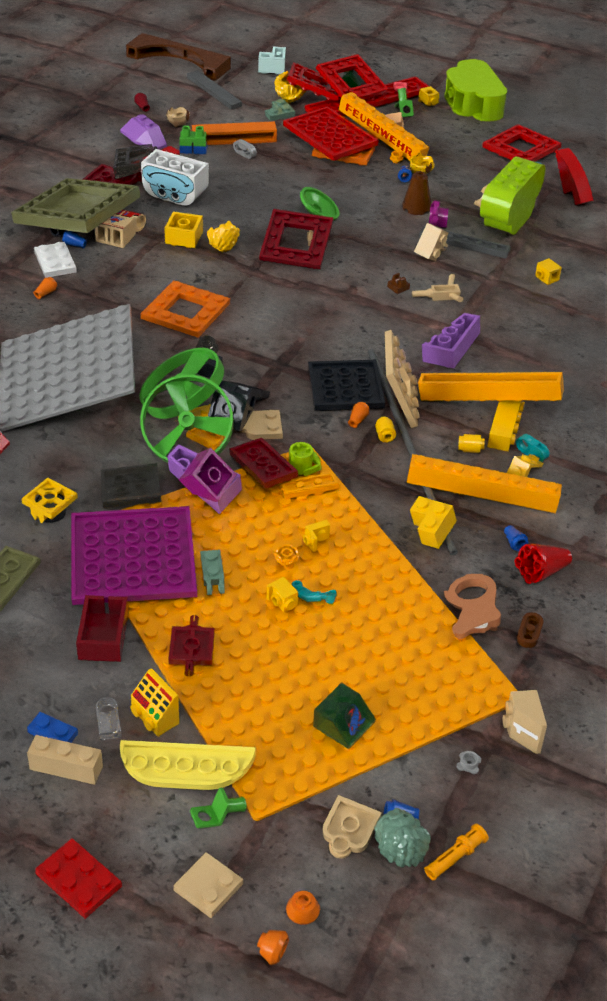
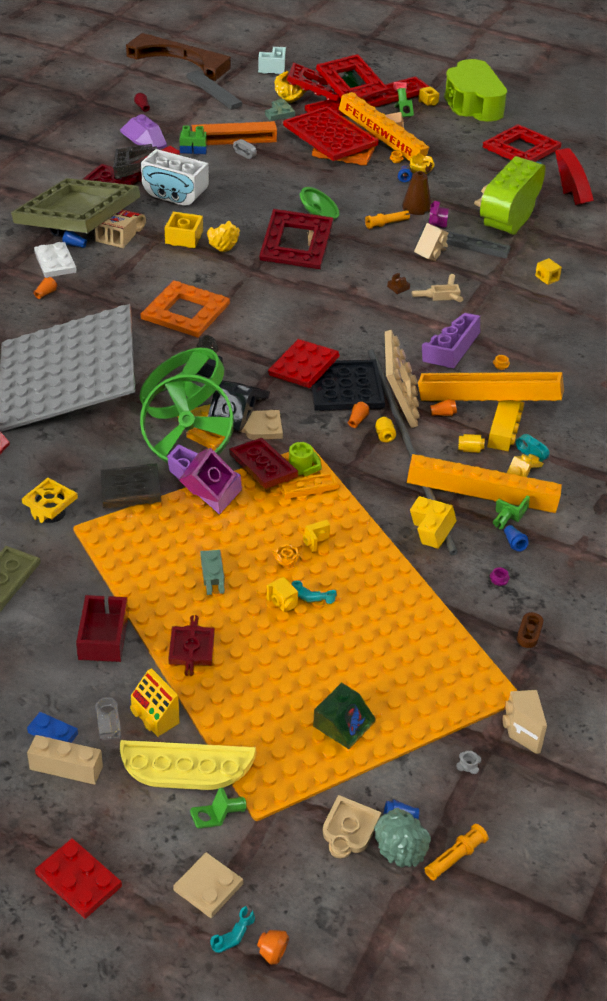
magenta plate [71,506,197,605] -> none
tan hair [166,107,190,127] -> none
orange cone [286,891,320,925] -> none
nougat animal [444,574,501,639] -> none
red cone [514,543,572,584] -> none
none -> teal arm [210,906,255,953]
none -> red plate [268,339,340,388]
none -> light orange pin [365,210,410,229]
none -> orange cone [430,399,457,416]
none -> magenta plate [490,567,510,586]
none -> light orange plate [493,355,510,370]
none -> bright green bracket [493,495,530,529]

